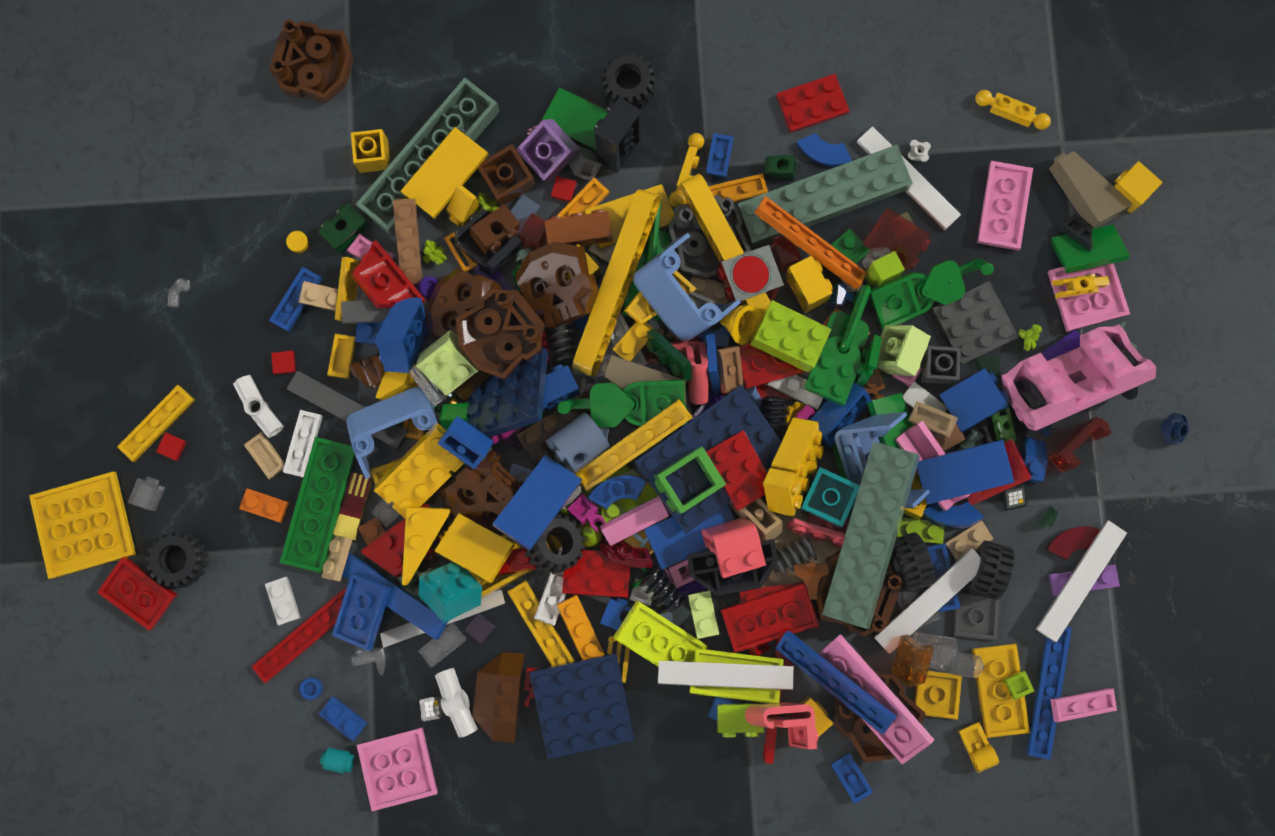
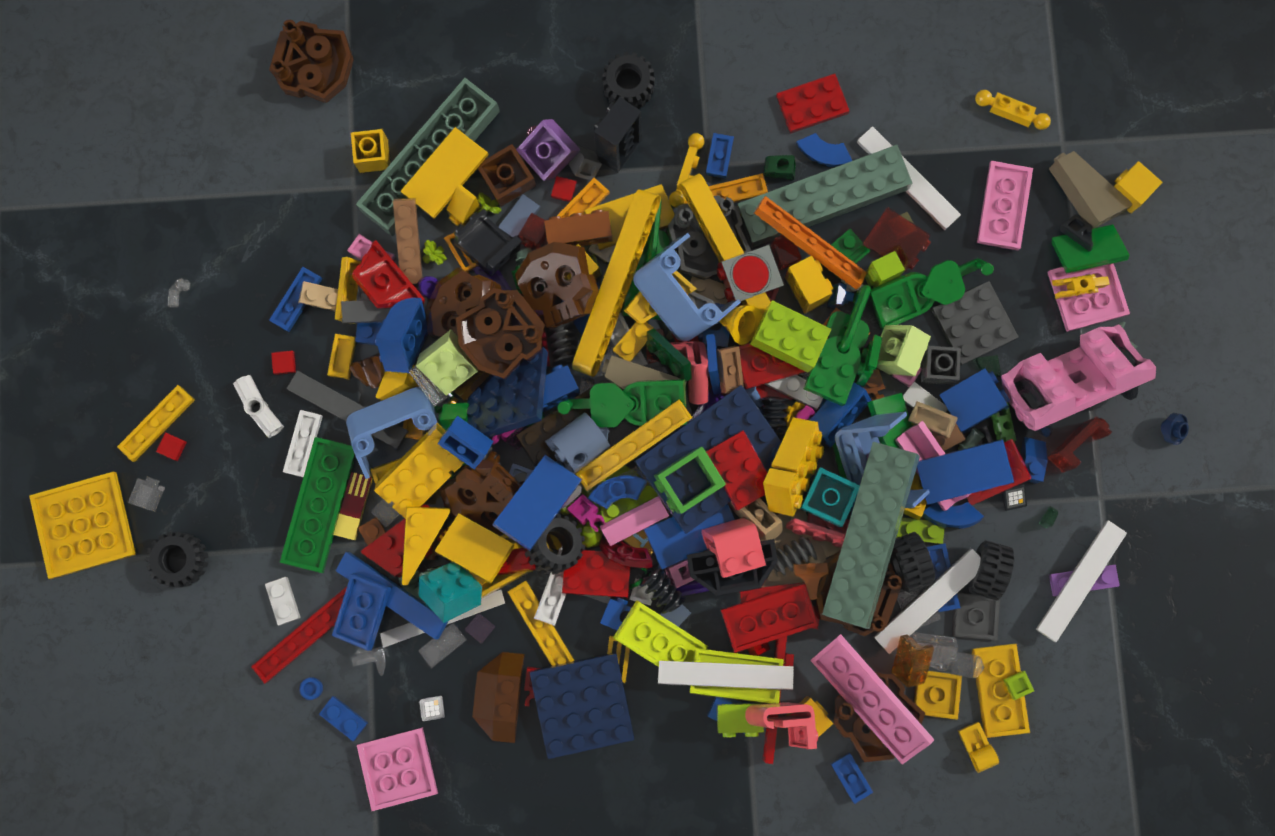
red plate [97,556,178,631] -> none
orange plate [239,489,289,523] -> none
tan tile [244,432,285,479] -> none
yellow tile [286,231,309,253] -> none
dark green brick [318,203,370,254] -> none
teal brick [320,747,355,774] -> none
tan plate [321,535,353,582] -> none
white piece [435,668,478,738] -> none
reddish brown brick [470,204,520,254] -> none
green tile [542,87,607,152] -> none
light orange plate [556,595,604,659] -> none
yellowish green brick [688,591,719,639] -> none
blue plate [775,630,897,735] -> none
clear arm [863,247,890,269] -> none
white plate [908,140,931,162] -> none
tan plate [945,520,994,562] -> none
lime plant [1018,324,1042,351] -> none
blue plate [1026,627,1072,760] -> none
dark purple tile [1041,330,1080,361] -> none
dark red tile [1045,526,1101,560] -> none
bright pink tile [1050,688,1117,722] -> none

